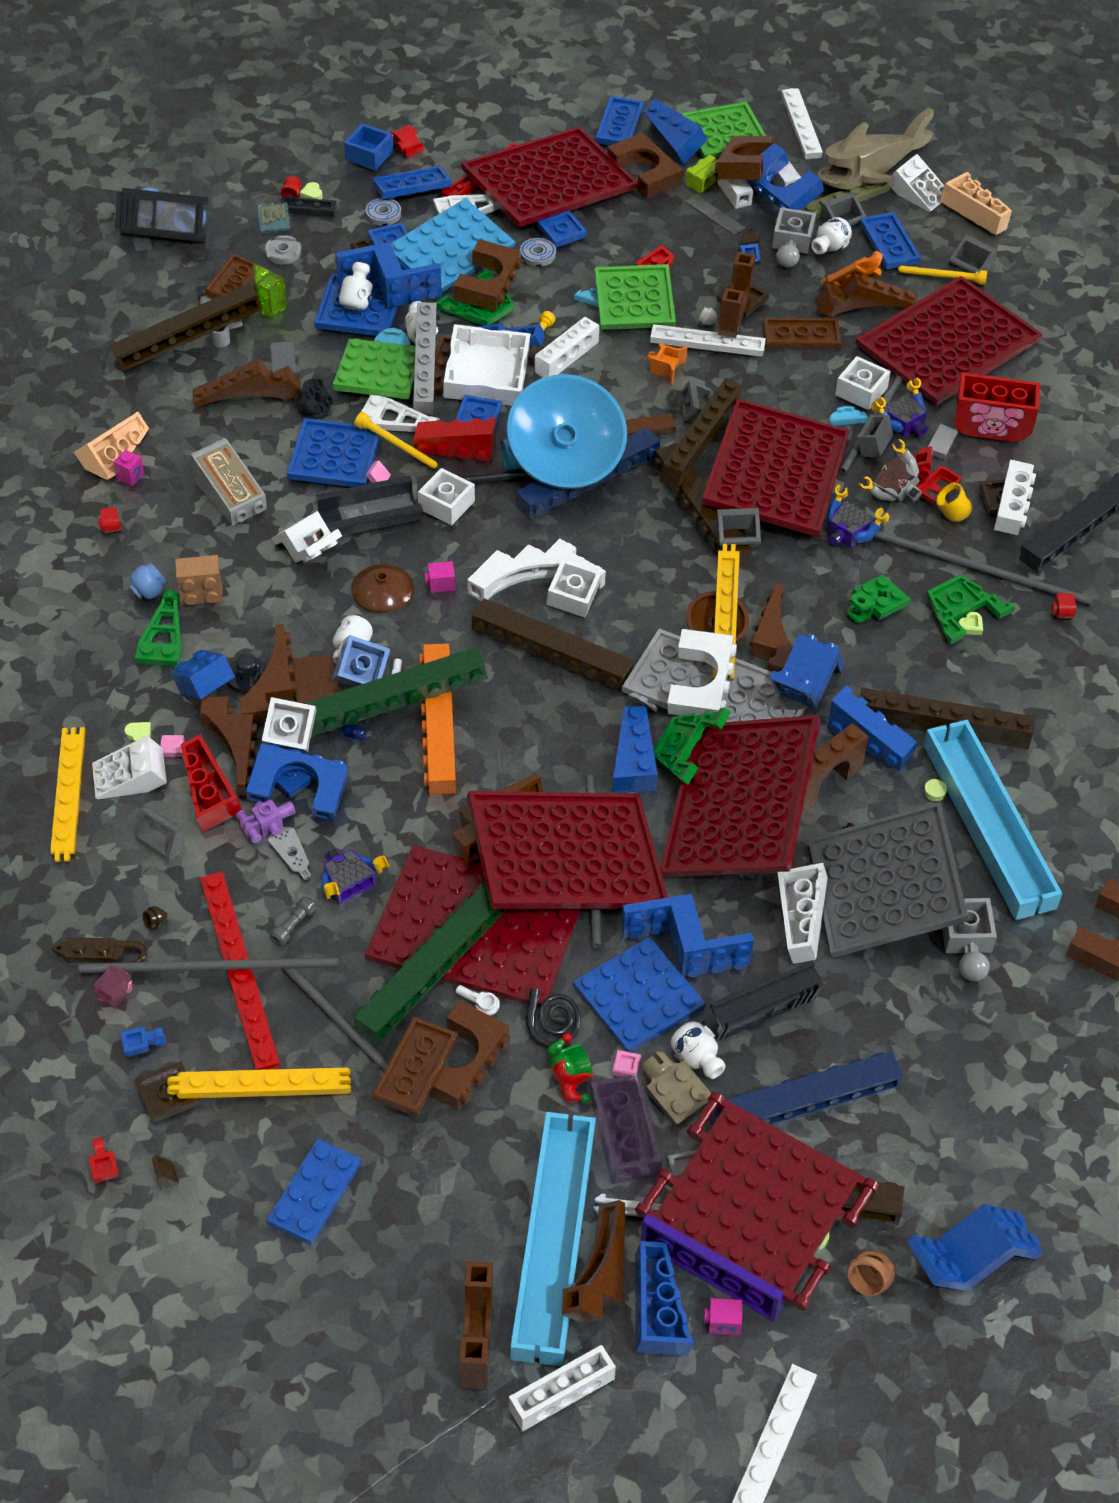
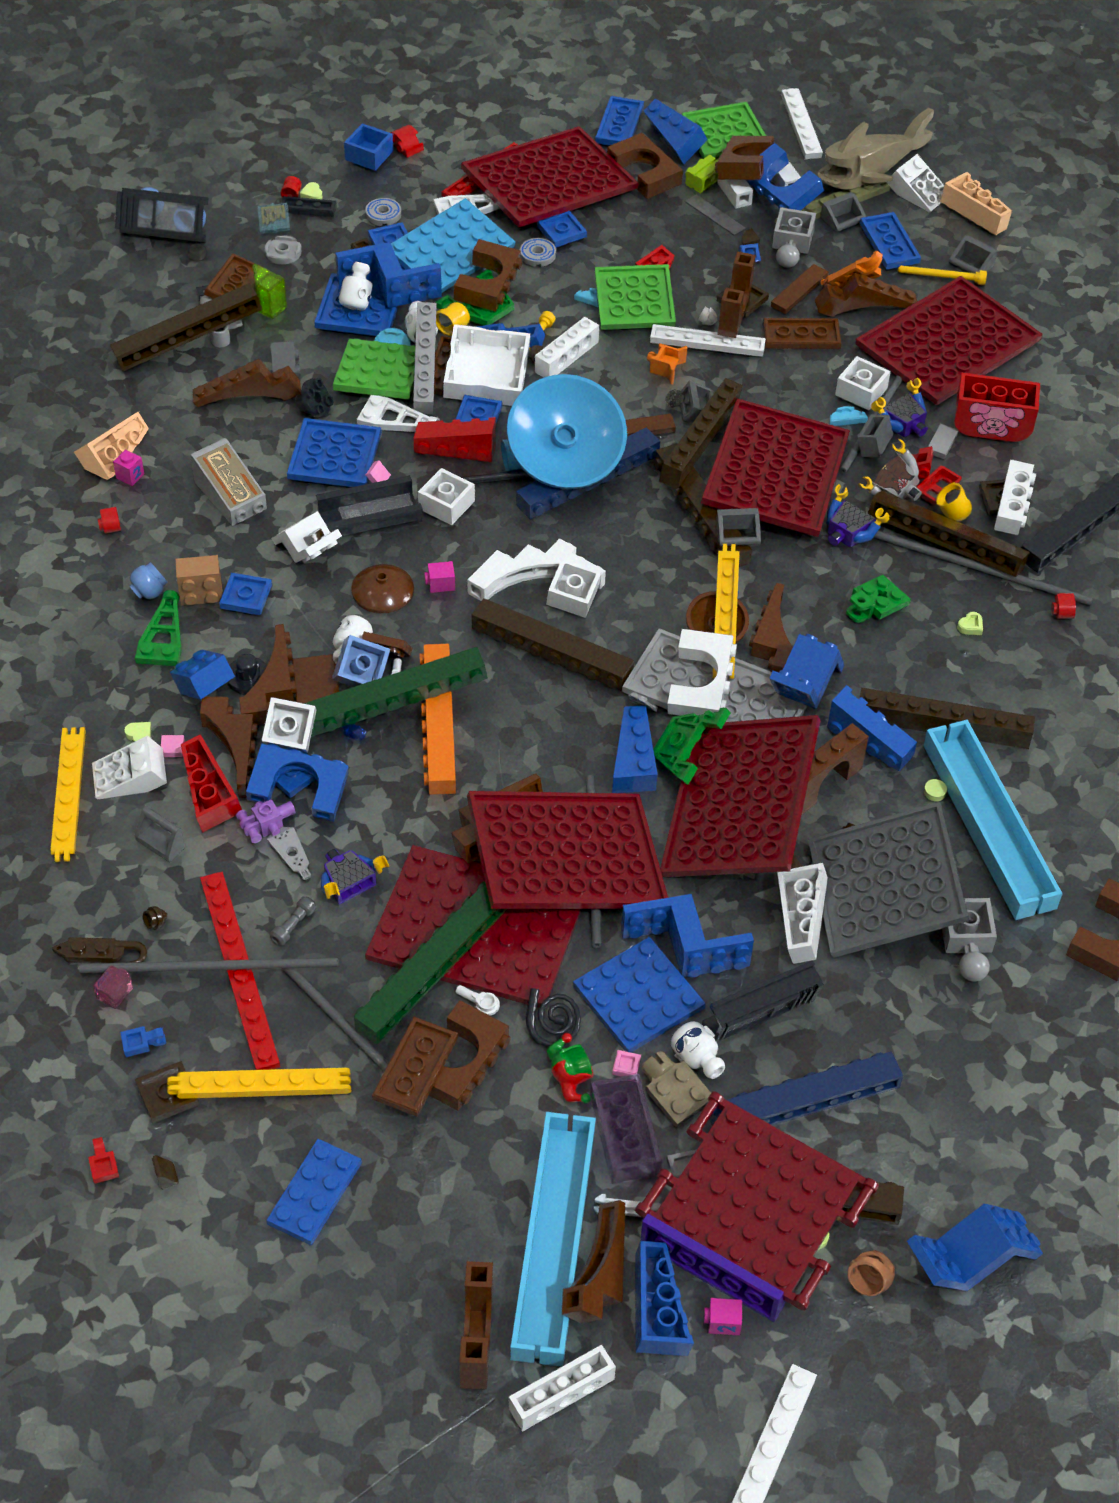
yellow piece [354,412,438,469] -> none
blue plate [373,166,452,199] -> none
white piece [811,217,852,254] -> none
green wing [926,575,1015,644] -> none
none -> blue plate [219,573,272,615]
none -> reddish brown plate [362,631,413,658]
none -> yellow helmet [436,302,470,336]
none -> reddish brown tile [771,264,829,314]
none -> dark brown brick [868,490,1030,577]

